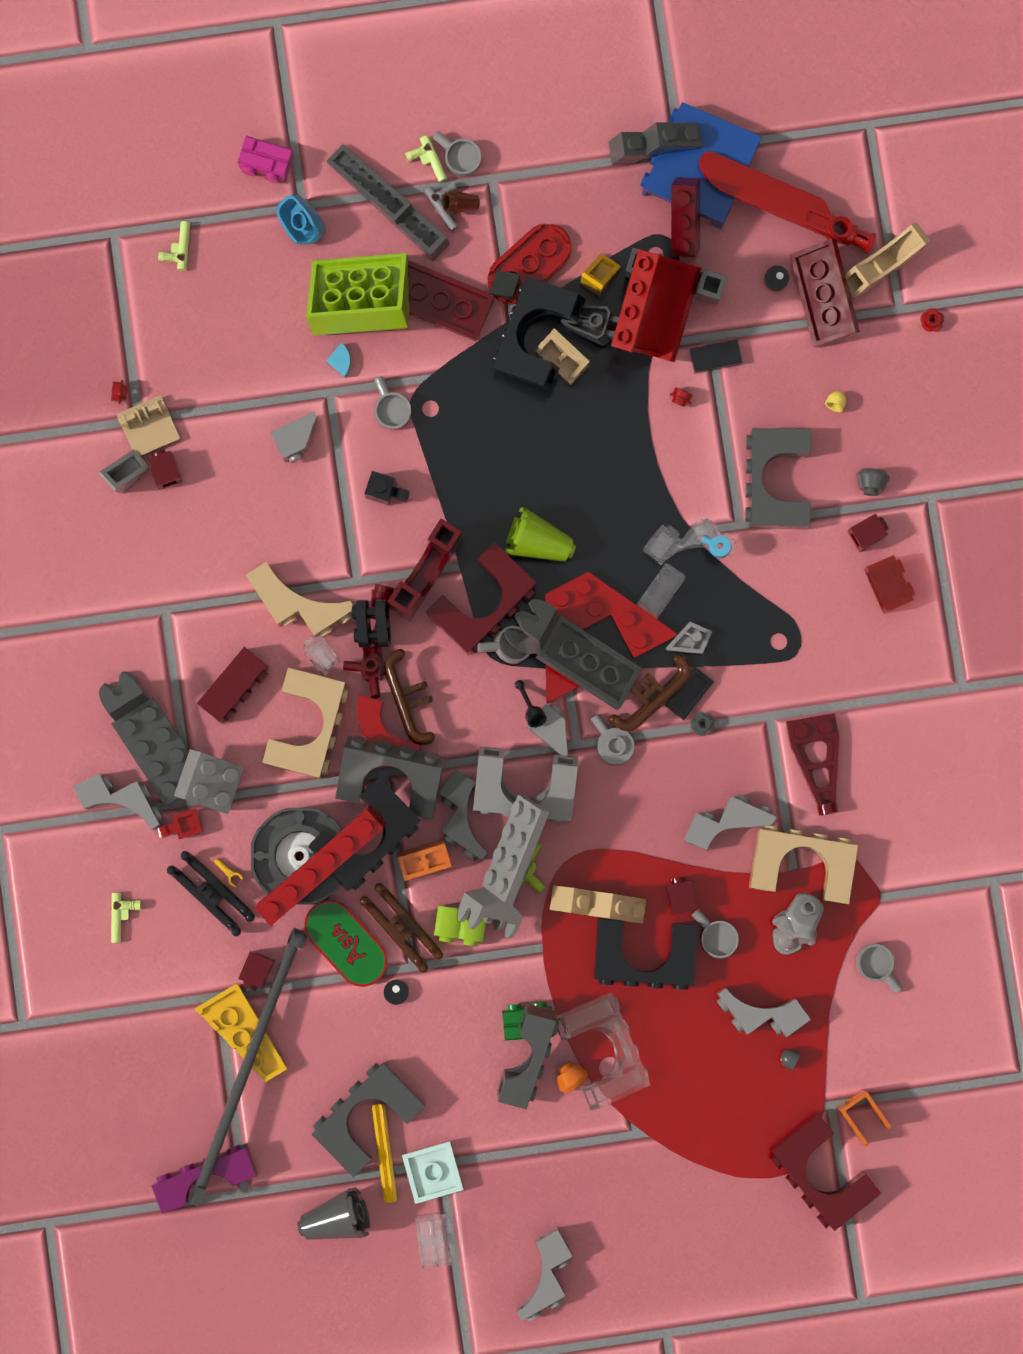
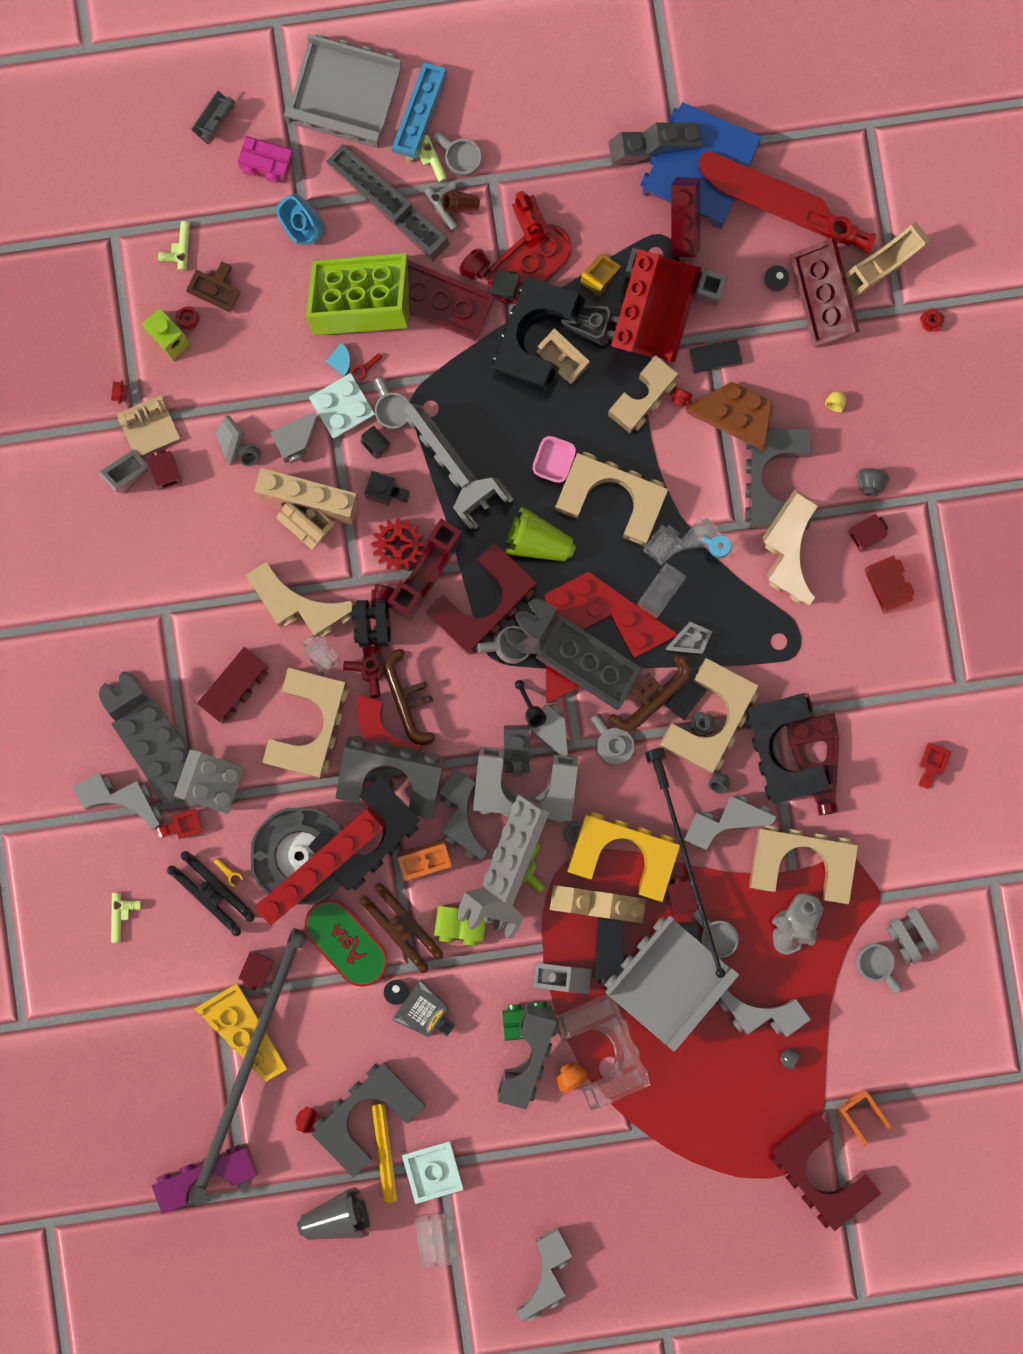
none -> lime torso [142,308,191,361]
none -> red plate [176,306,200,330]
none -> reddish brown hinge [186,261,241,313]
none -> dark grey hinge [191,90,235,144]
none -> light grey piece [215,415,243,465]
none -> dark grey plate [237,444,261,466]
none -> tan arch [254,468,360,526]
none -> tan brick [276,503,335,550]
none -> light grey panel [284,34,402,148]
none -> red plate [296,1106,320,1133]
none -> light aqua plate [309,373,375,440]
none -> red hand [351,353,382,380]
none -> pearl dark grey brick [361,426,391,459]
none -> red gear [371,518,425,572]
none -> dark azure gear [392,62,447,159]
none -> dark grey torso [392,980,455,1037]
none -> light grey hinge [403,403,513,529]
none -> dark red cone [459,248,490,280]
none -> dark grey hinge [504,725,530,775]
none -> red hinge [512,191,550,242]
none -> bright pink piece [533,436,576,483]
none -> light grey slope [533,963,592,994]
none -> tan arch [555,452,668,546]
none -> dark grey plate [563,822,581,847]
none -> yellow arch [566,812,680,902]
none -> light grey panel [604,916,739,1052]
none -> tan arch [608,355,678,433]
none -> black piece [645,748,725,978]
none -> tan arch [659,658,759,774]
none -> dark orange wing [686,381,773,451]
none -> dark grey hinge [708,772,730,794]
none -> black arch [746,693,834,804]
none -> tan arch [762,489,818,606]
none -> light grey brick [887,907,940,965]
none -> red plate [919,742,951,789]

